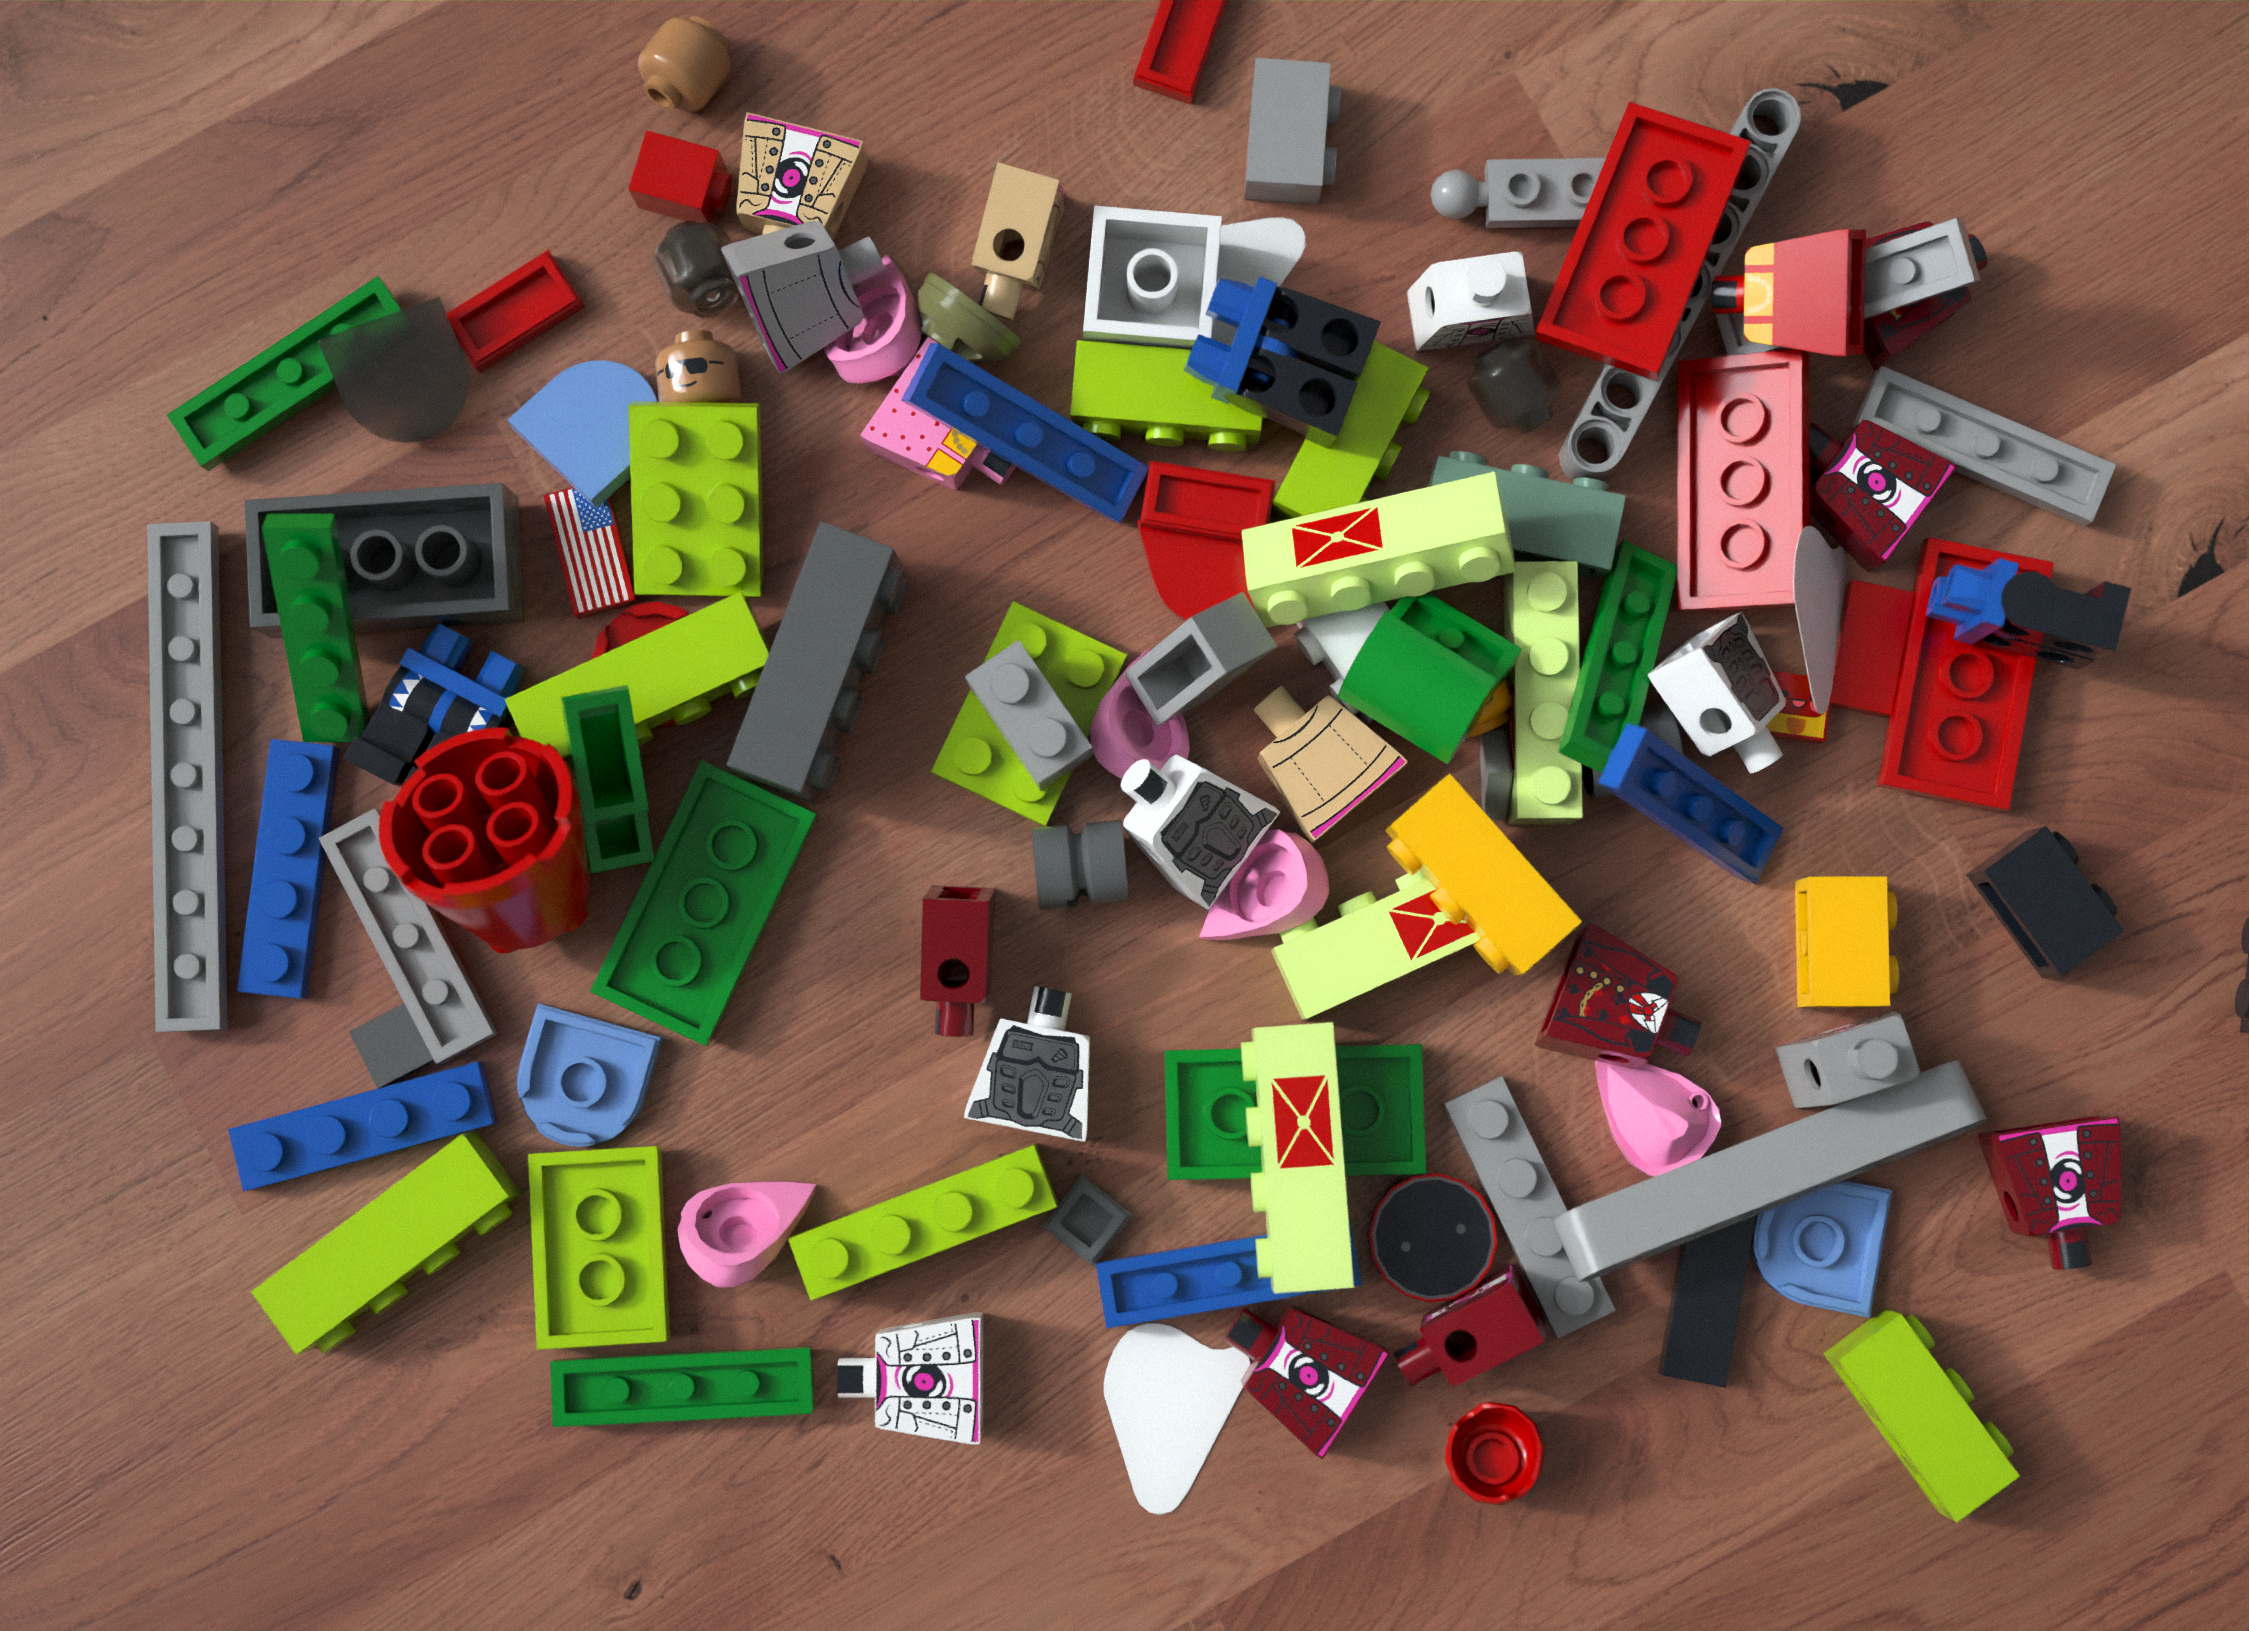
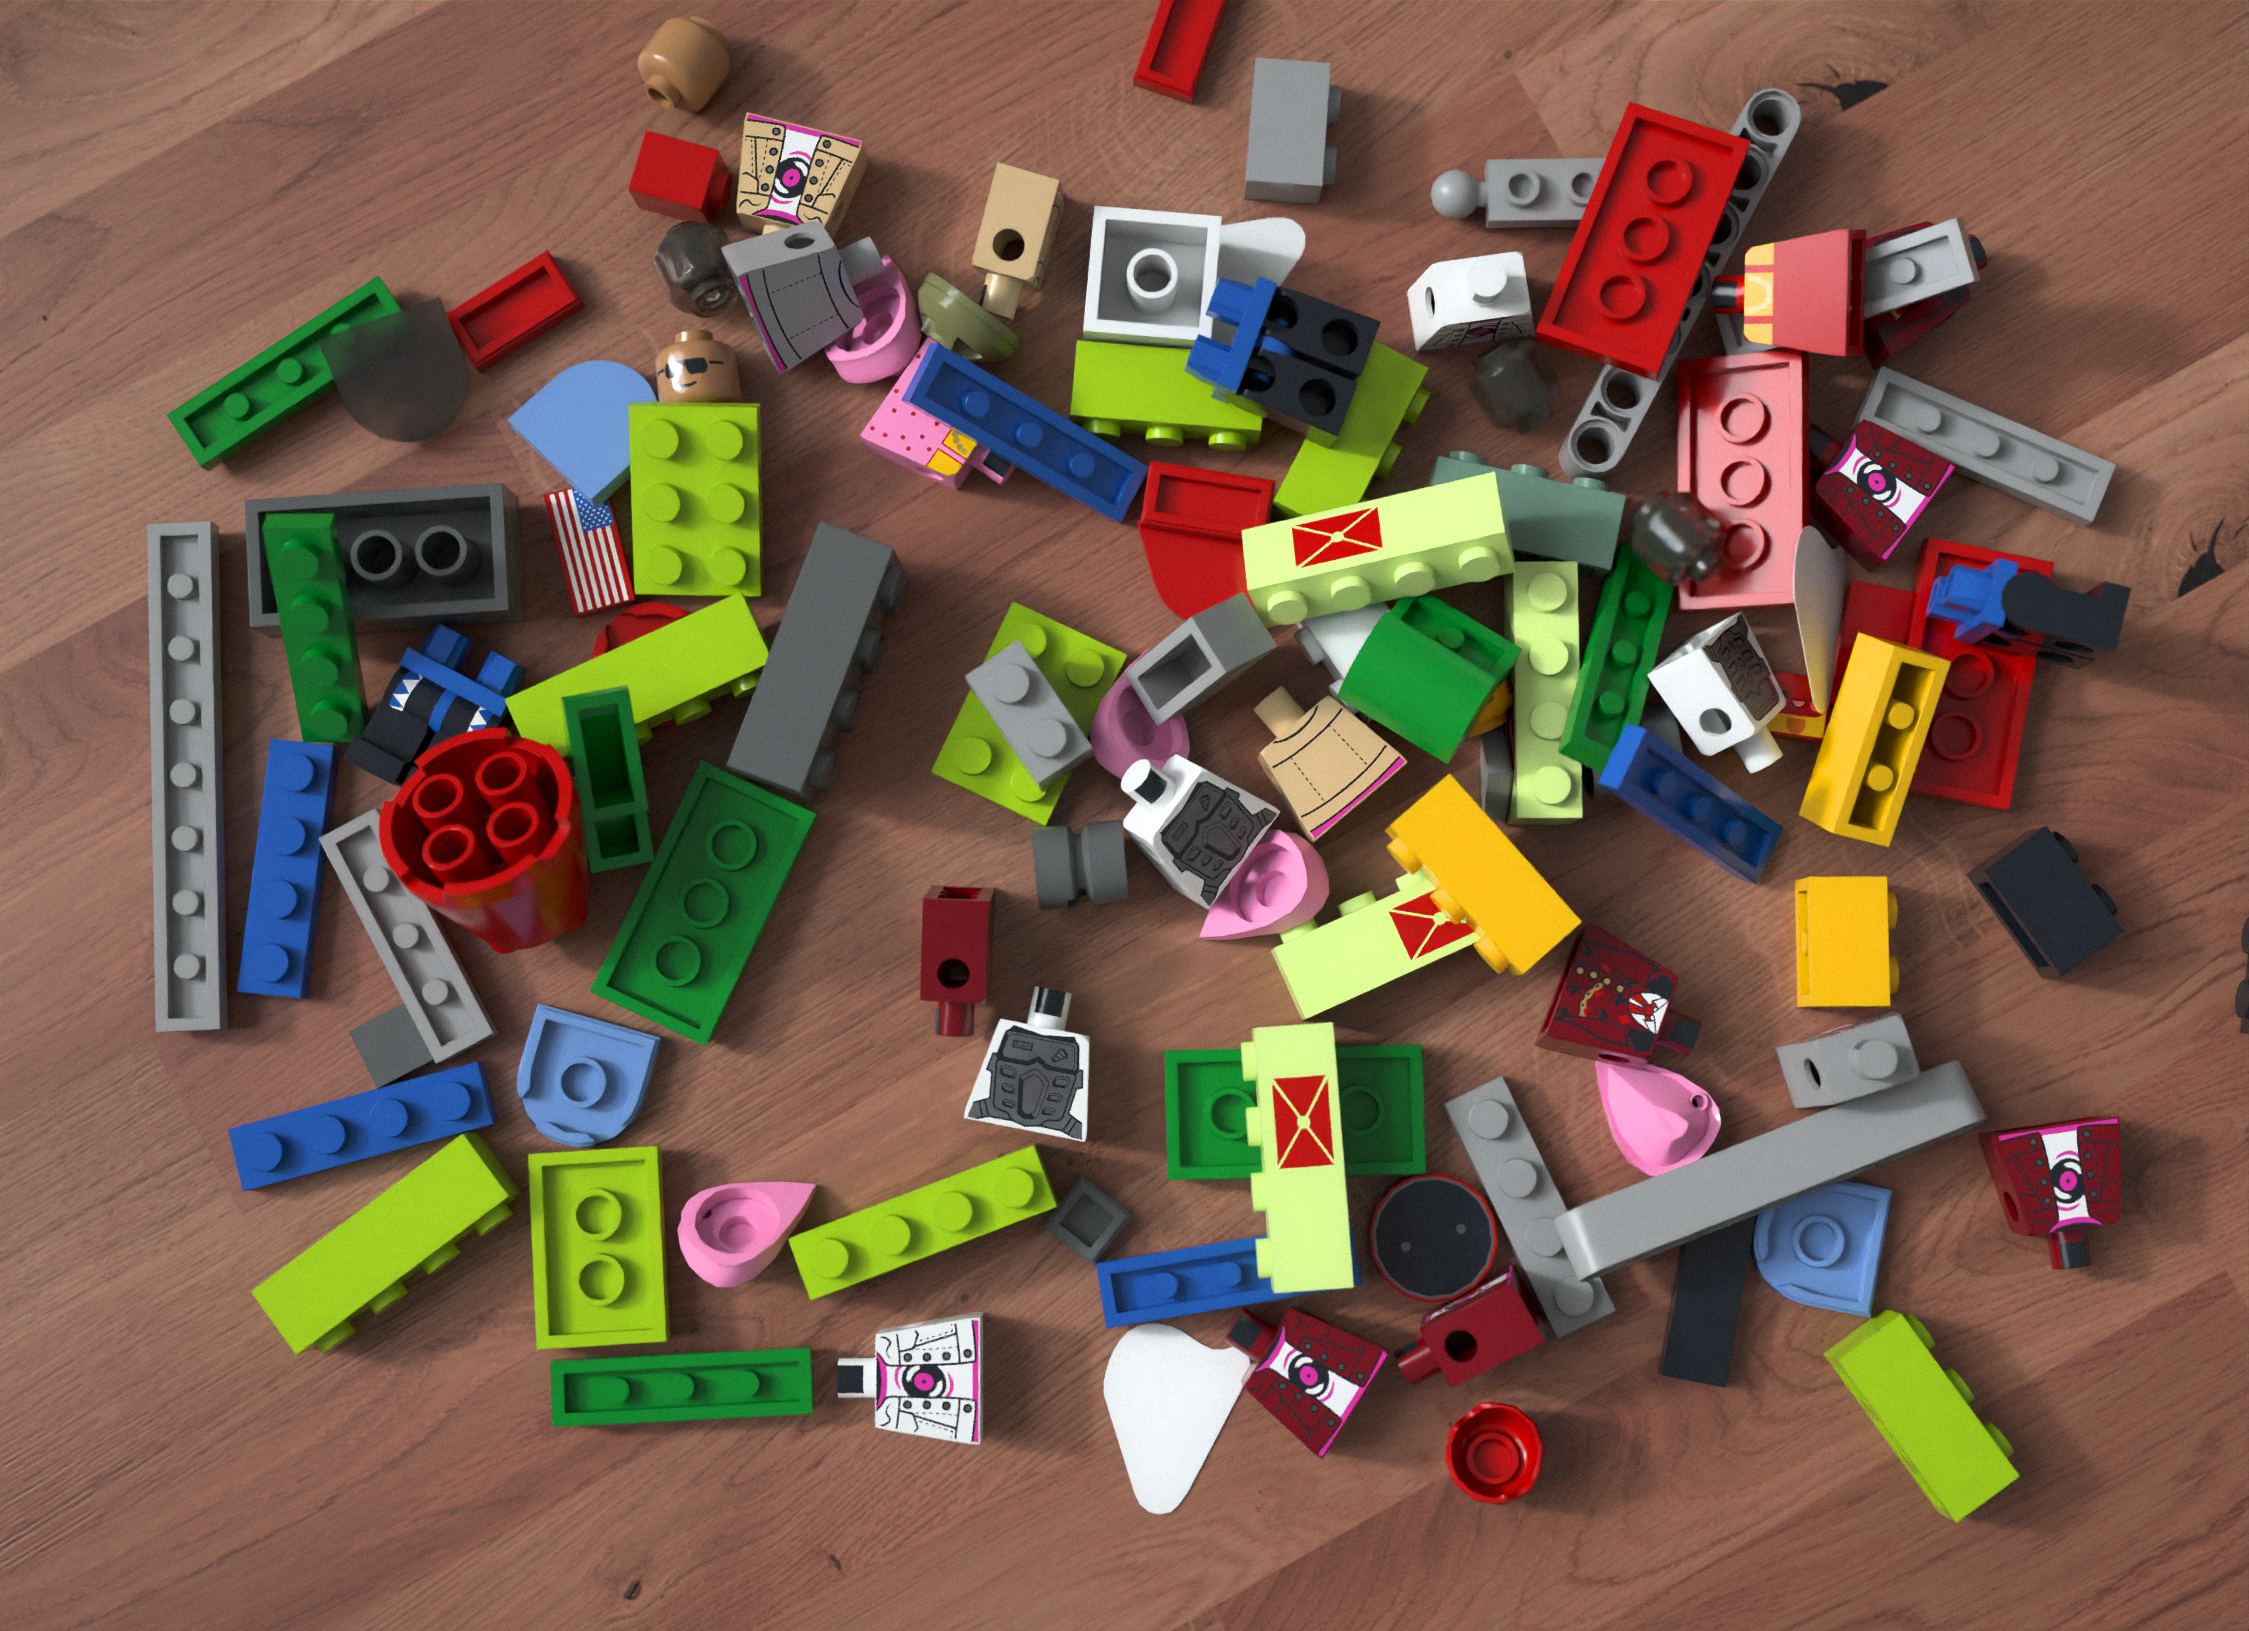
none -> clear smoke head [1630,490,1727,586]
none -> yellow brick [1799,632,1951,847]

